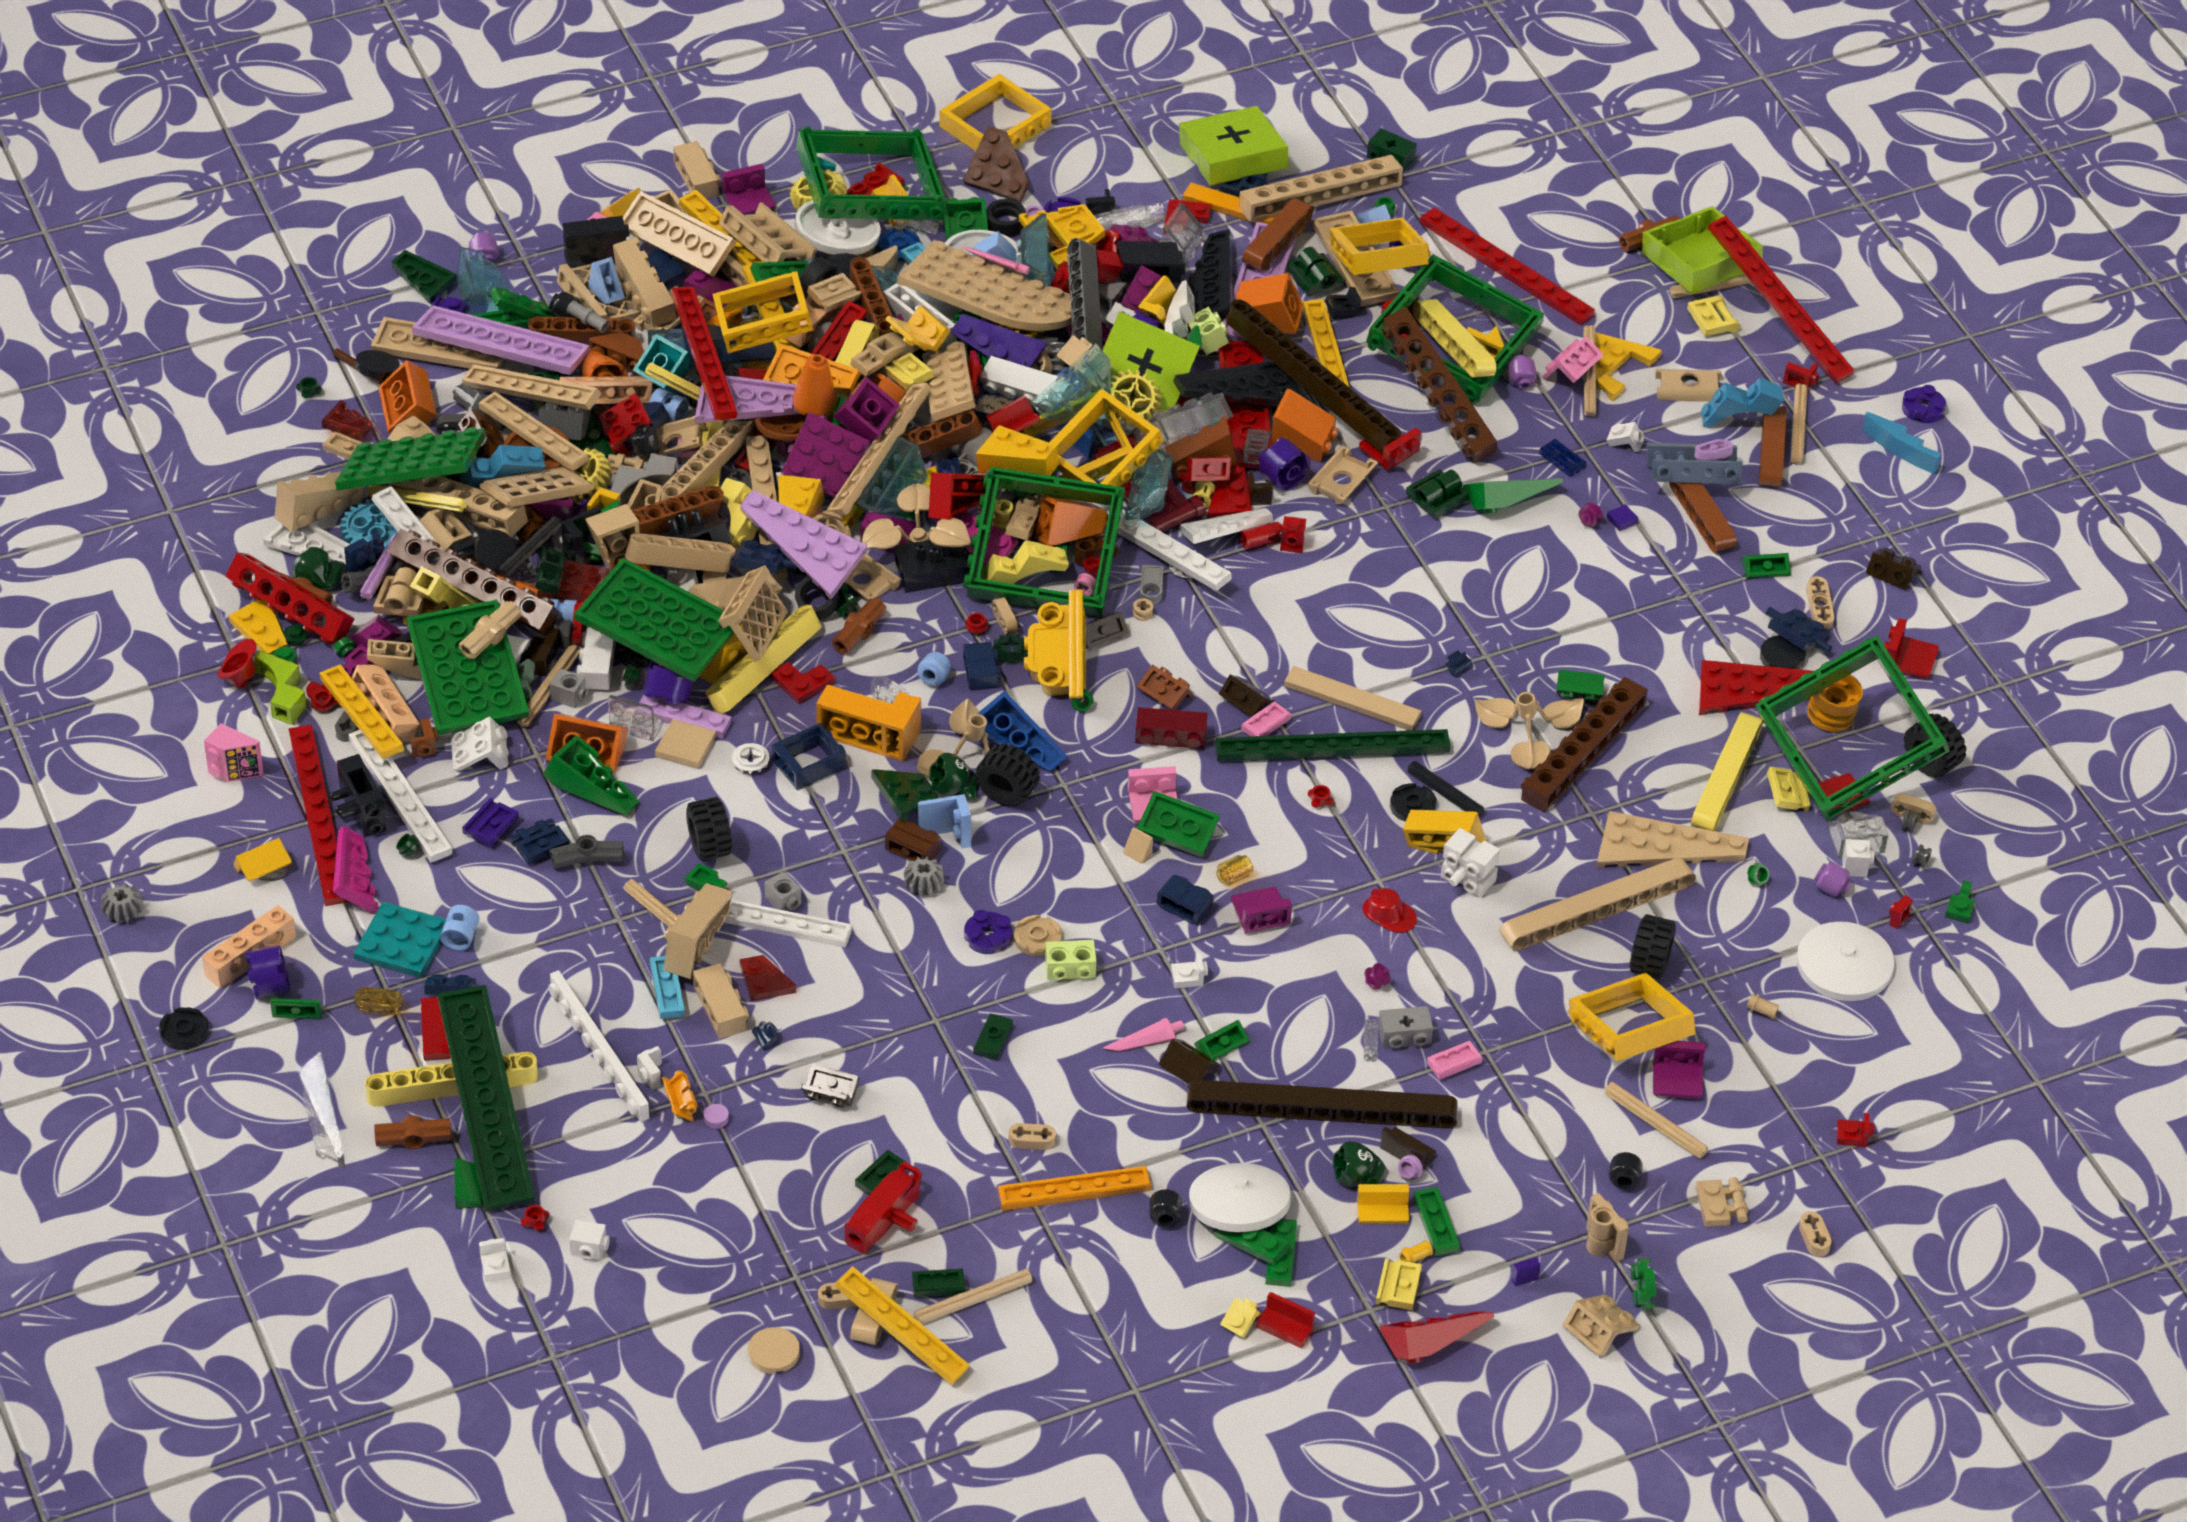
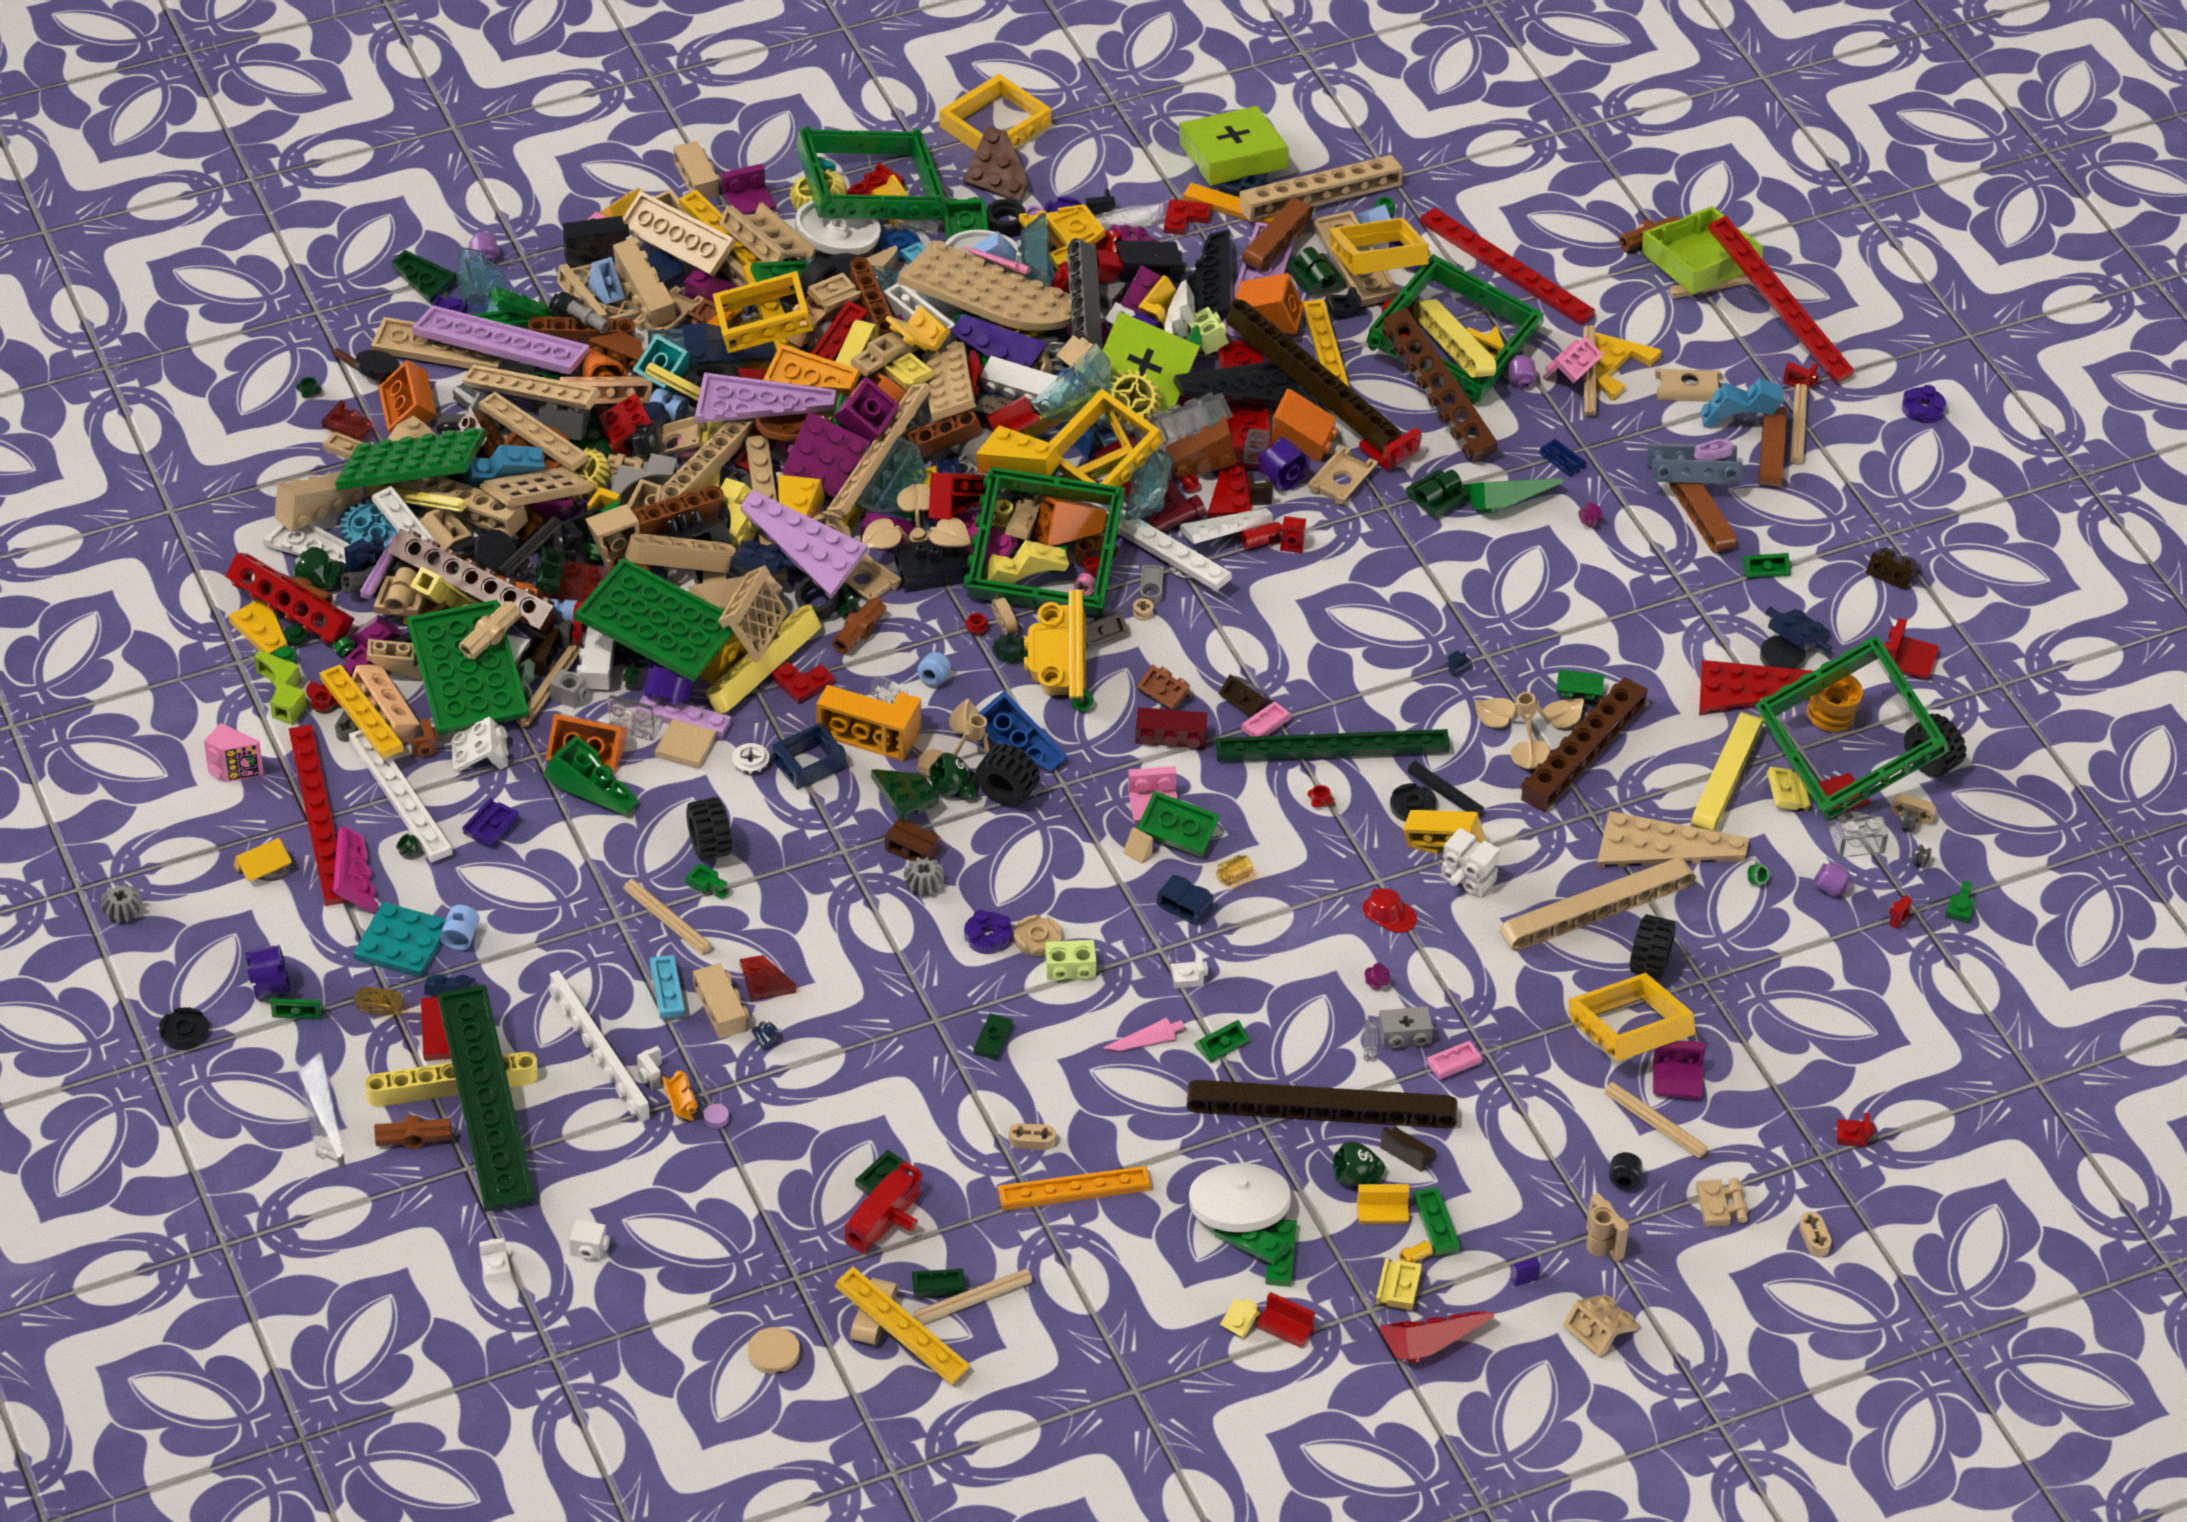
light nougat brick [202,905,296,989] -> none
red piece [217,639,257,689] -> none
black piece [329,754,386,838] -> none
green slope [454,1158,481,1208] -> none
dark blue plate [508,818,570,865] -> none
red plate [520,1205,550,1231] -> none
dark grey piece [549,834,624,869] -> none
tan wedge [664,883,733,979] -> none
red plate [672,286,737,421] -> none
white tile [724,900,852,948] -> none
light grey brick [764,871,801,911] -> none
orange cone [792,354,837,417] -> none
bracket [801,1064,860,1108] -> none
tan beam [818,1282,858,1309] -> none
light blue bracket [918,794,971,848] -> none
dark blue brick [963,642,1001,689] -> none
black head [1149,1189,1182,1227] -> none
dark brown panel [1159,1039,1221,1083] -> none
clear slope [1162,203,1204,265] -> none
red panel [1178,457,1231,481] -> none
light yellow bush [1192,481,1215,508] -> none
magenta bracket [1231,887,1292,934] -> none
tan tile [1284,666,1421,730] -> none
dark green brick [1367,128,1417,172] -> none
lavender plate [1398,1155,1422,1180] -> none
white bracket [1606,422,1644,452] -> none
dark purple tile [1607,504,1638,531] -> none
green plate [1630,1258,1656,1310] -> none
light yellow plate [1687,295,1741,336] -> none
tan pin [1747,994,1779,1019] -> none
white dish [1796,922,1894,1001] -> none
tan beam [1806,576,1834,630] -> none
white brick [1842,839,1874,877] -> none
dark azure slope [1862,412,1941,475] -> none

